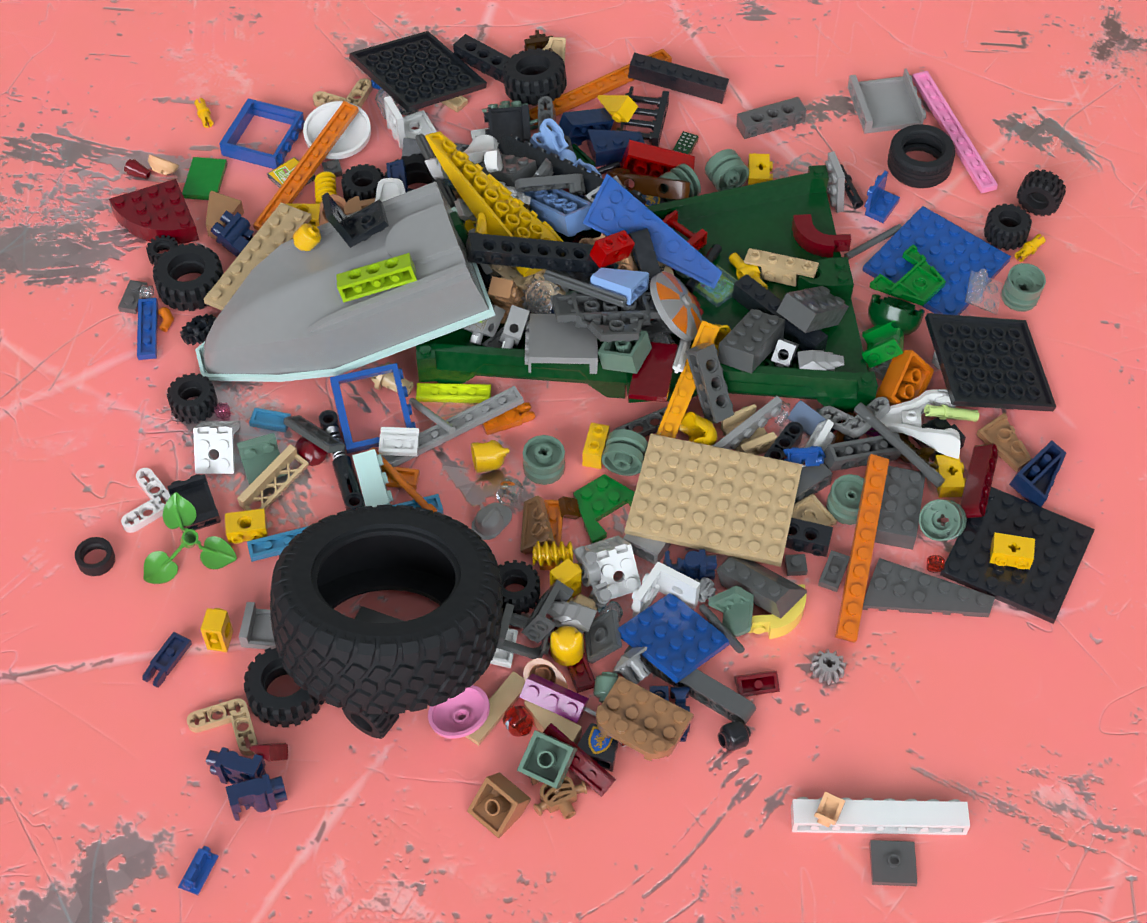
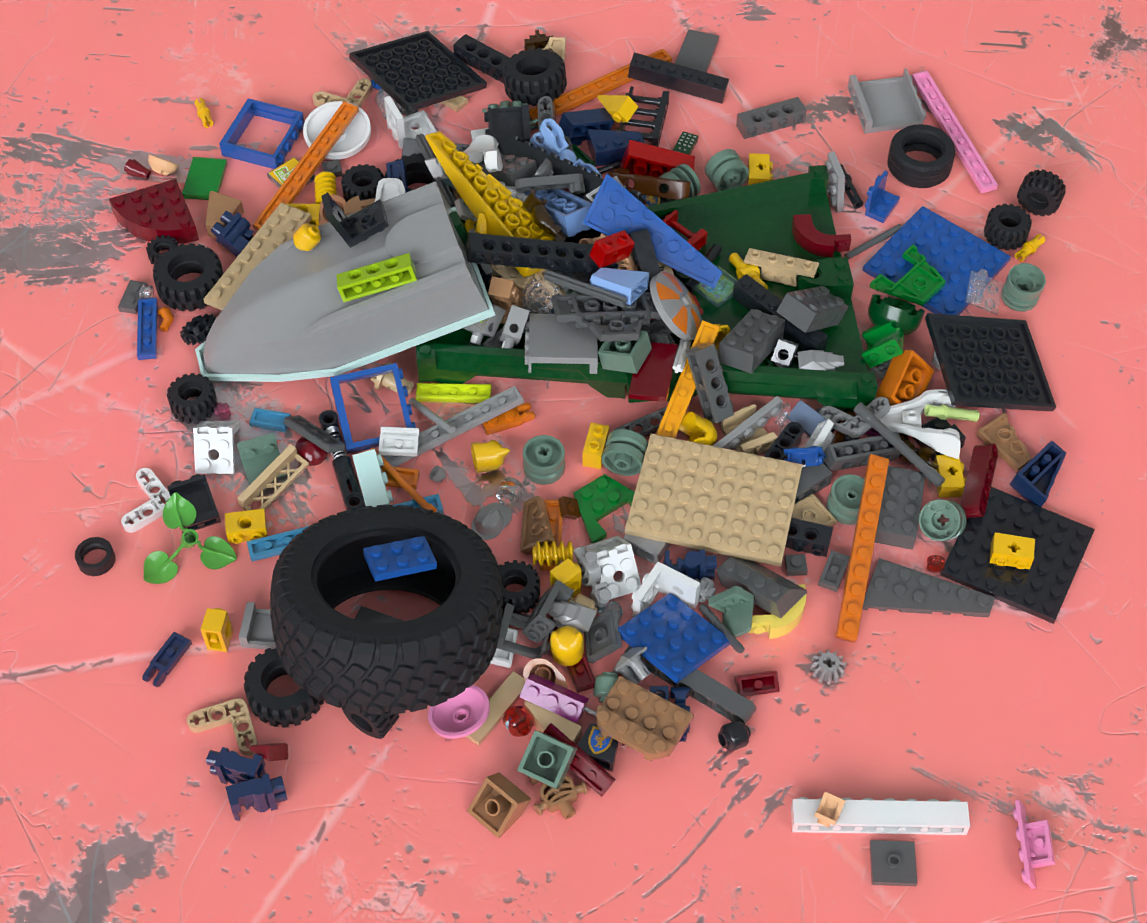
blue hinge [178,846,219,895] -> none
none -> blue plate [363,536,437,581]
none -> light grey hinge [429,465,446,482]
none -> dark brown piece [523,189,568,242]
none -> dark grey tile [675,29,719,73]
none -> bright pink bracket [1013,799,1055,889]

